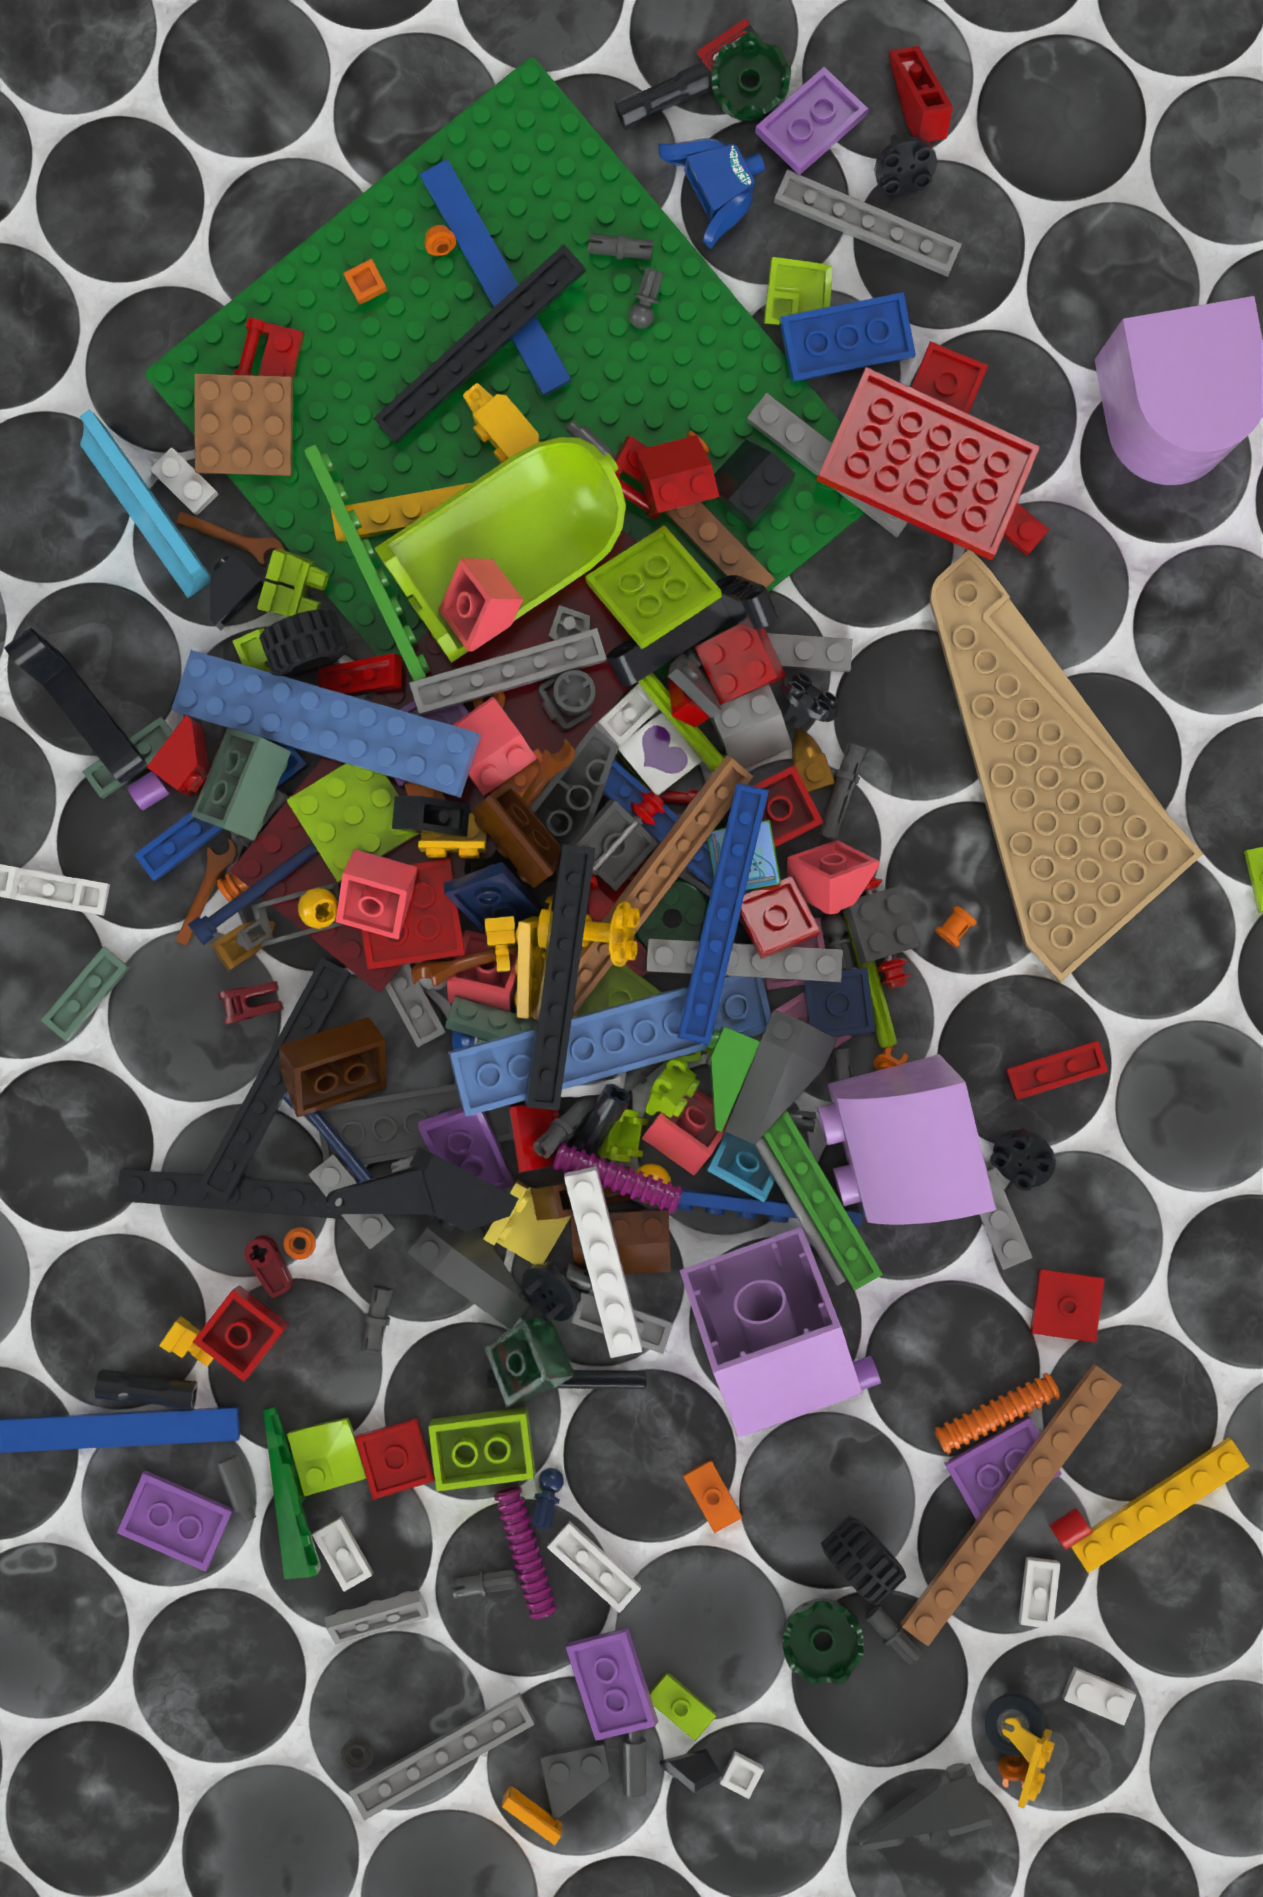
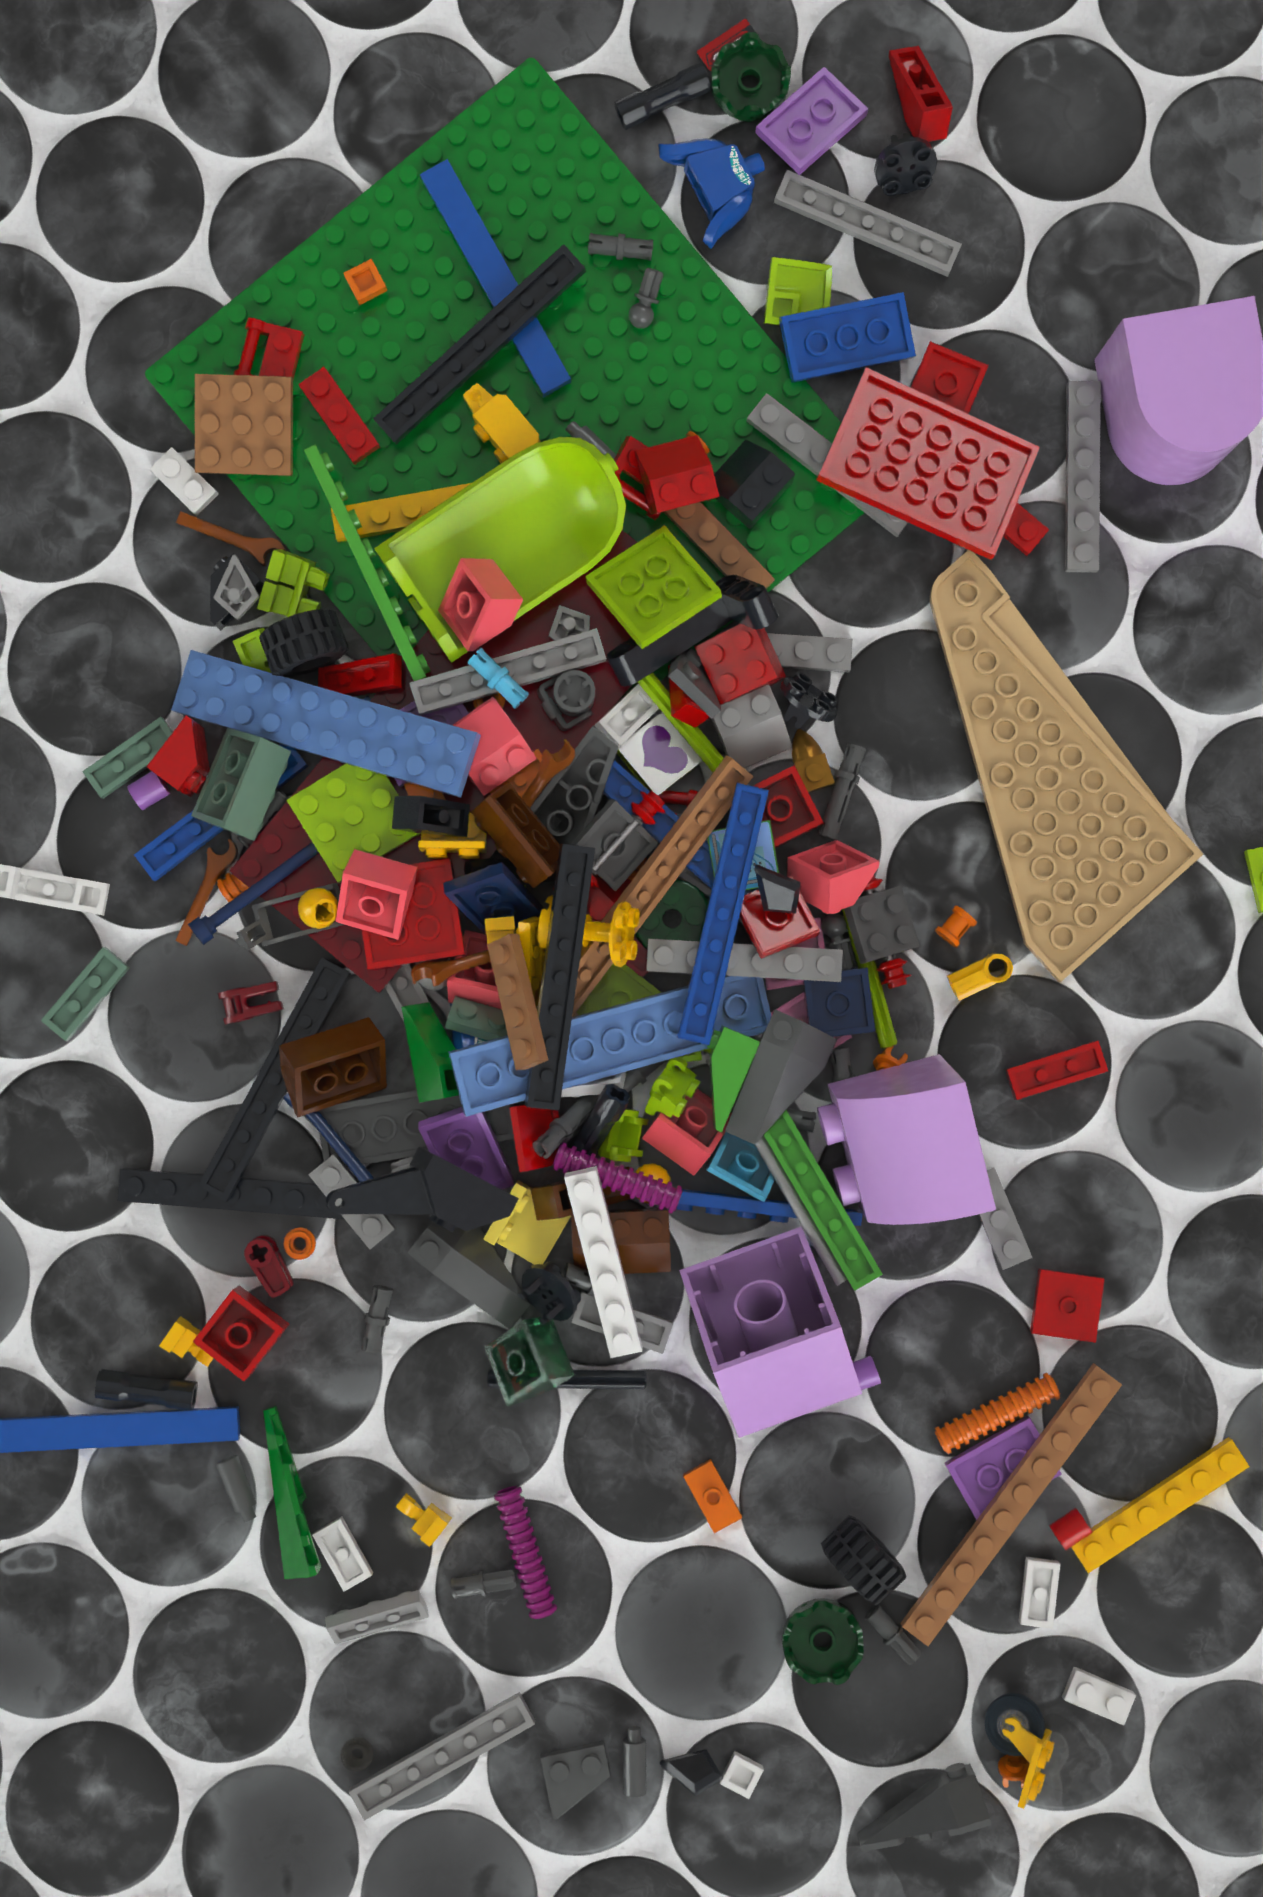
black beam [4,627,147,784] -> none
medium azure arch [79,409,211,598] -> none
medium lavender plate [117,1470,233,1572] -> none
pearl gold plate [210,921,275,971] -> none
lime plate [287,1417,367,1496] -> none
red plate [355,1417,435,1500] -> none
orange plate [424,225,456,256] -> none
lime brick [428,1407,536,1492] -> none
light orange tile [502,1786,562,1846] -> none
dark blue axle [532,1468,564,1529] -> none
white plate [547,1521,641,1613] -> none
medium lavender plate [566,1628,658,1741] -> none
lime plate [649,1671,716,1742] -> none
black plate [990,1128,1056,1191] -> none
none -> light grey piece [213,555,260,621]
none -> red plate [298,367,380,465]
none -> yellow piece [396,1493,452,1547]
none -> green slope [401,1002,459,1103]
none -> medium azure pin [467,648,529,709]
none -> medium nougat plate [487,934,548,1070]
none -> black piece [755,865,801,914]
none -> yellow piece [947,953,1013,1001]
none -> light grey plate [1065,381,1101,573]

